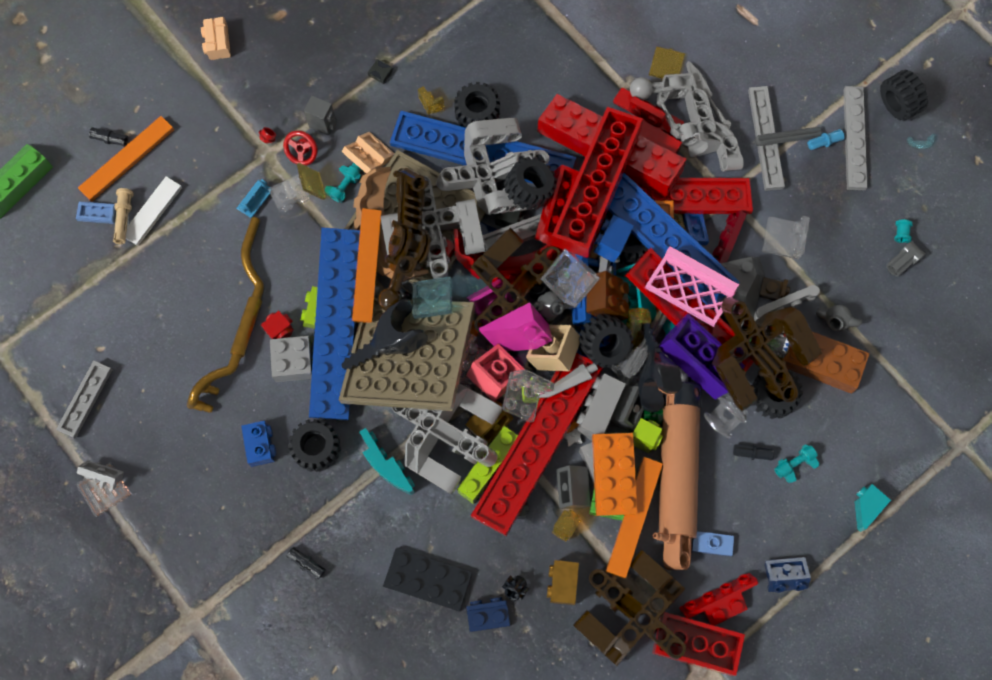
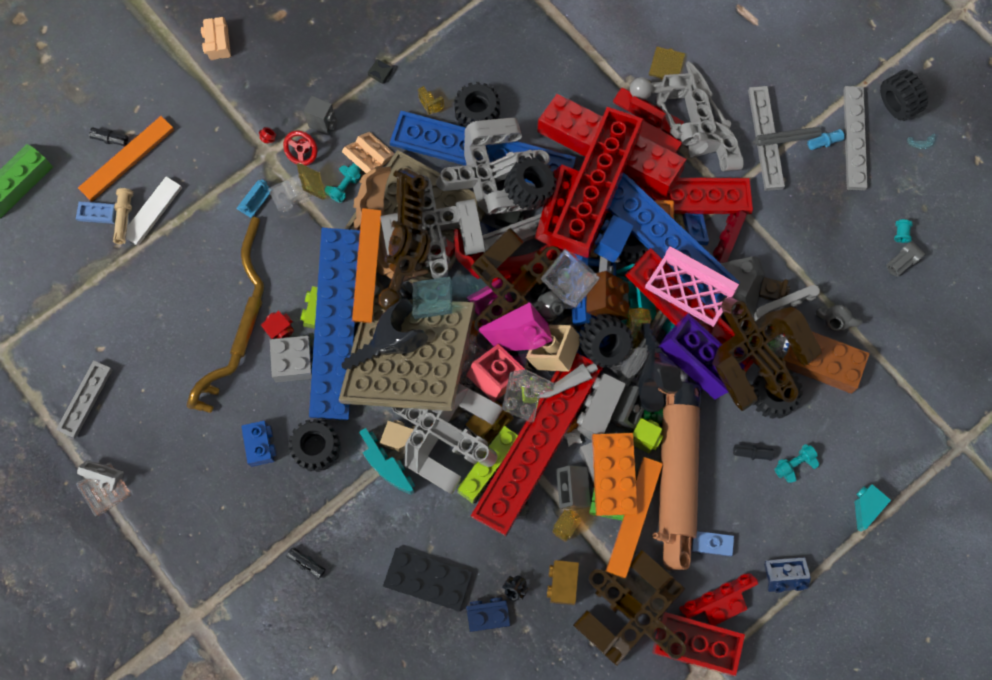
clear piece [704,394,749,439] -> none
clear bracket [762,215,810,259] -> none
none -> tan slope [380,420,423,452]

